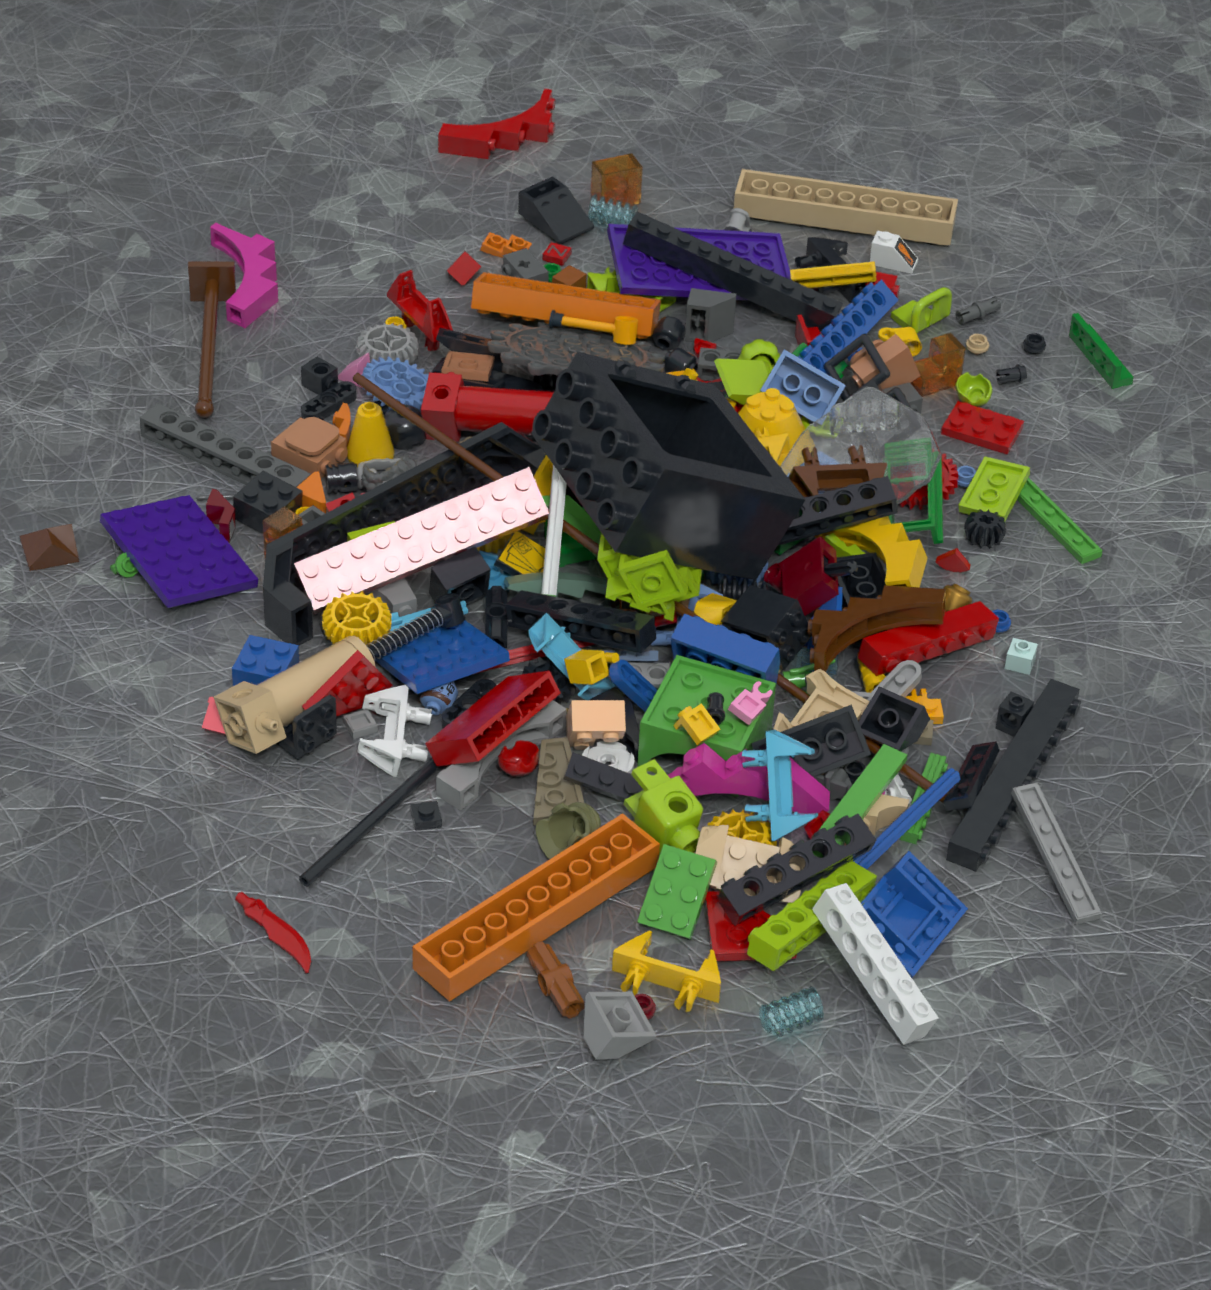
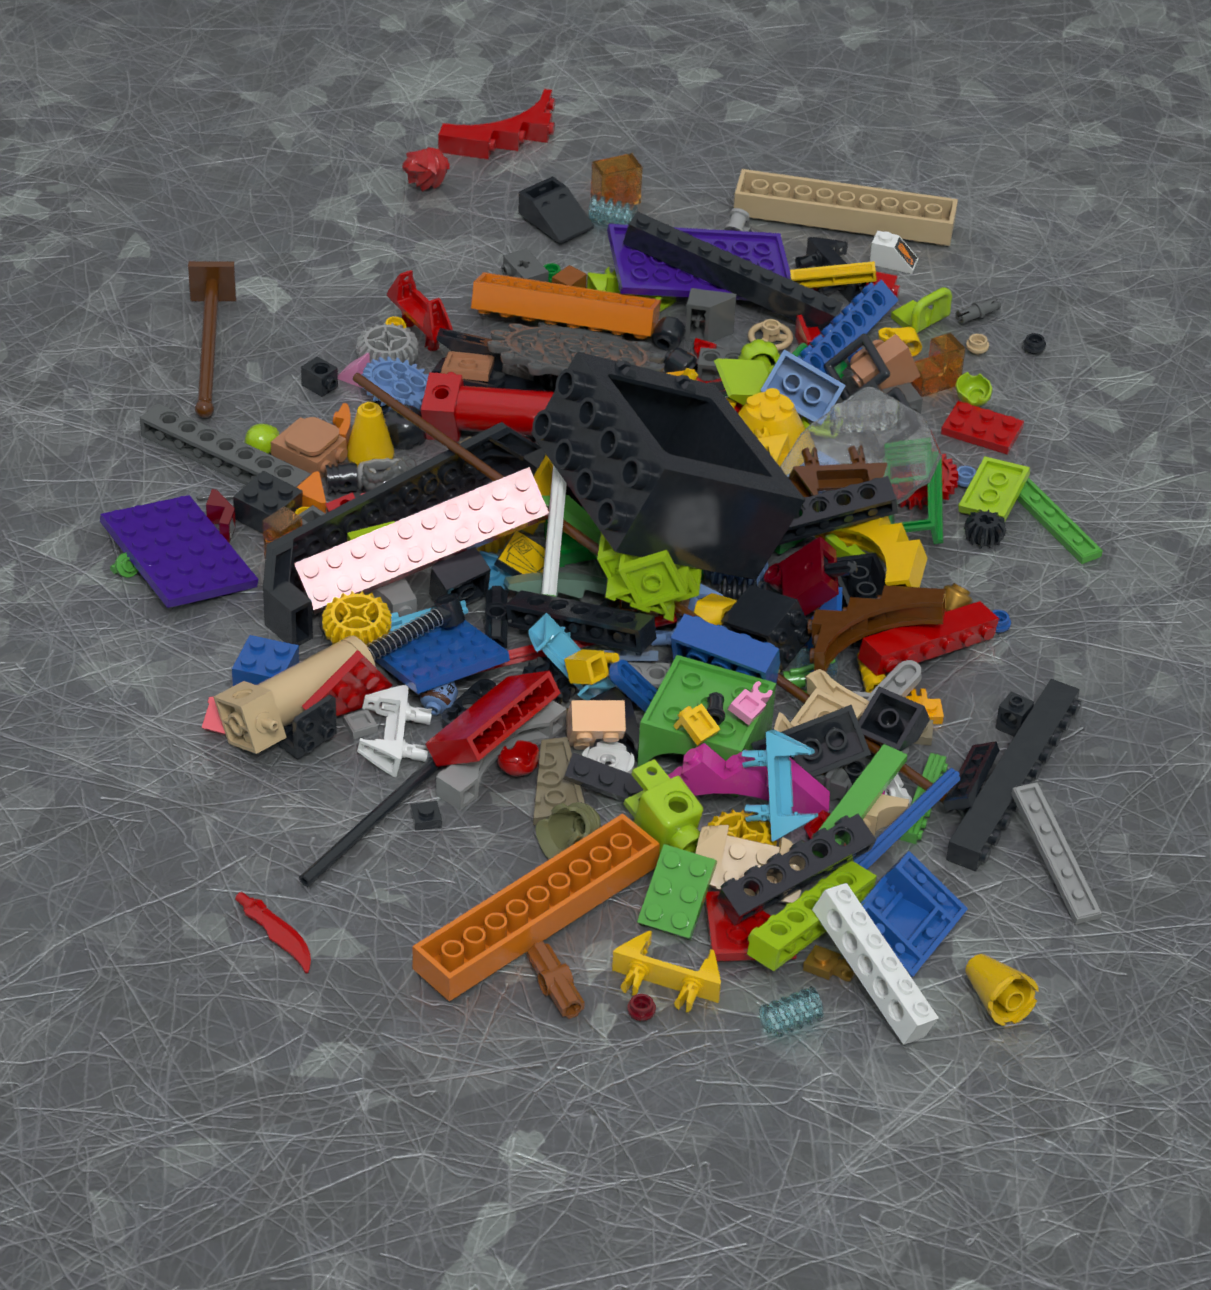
reddish brown slope [20,524,79,571] -> none
dark pink arch [210,223,278,328] -> none
black beam [301,381,357,420] -> none
red panel [446,251,481,285] -> none
orange slope [480,232,532,258] -> none
red tile [542,242,572,266] -> none
light orange piece [549,310,638,345] -> none
light grey slope [584,992,657,1059] -> none
red tile [935,548,971,572] -> none
black pin [996,364,1027,384] -> none
light aqua plate [1005,638,1038,675] -> none
green fence [1069,313,1134,389] -> none
none -> lime hair [244,423,279,454]
none -> red hair [402,147,450,191]
none -> tan piece [748,319,793,351]
none -> pearl gold plate [803,945,855,982]
none -> yellow cone [965,954,1039,1025]

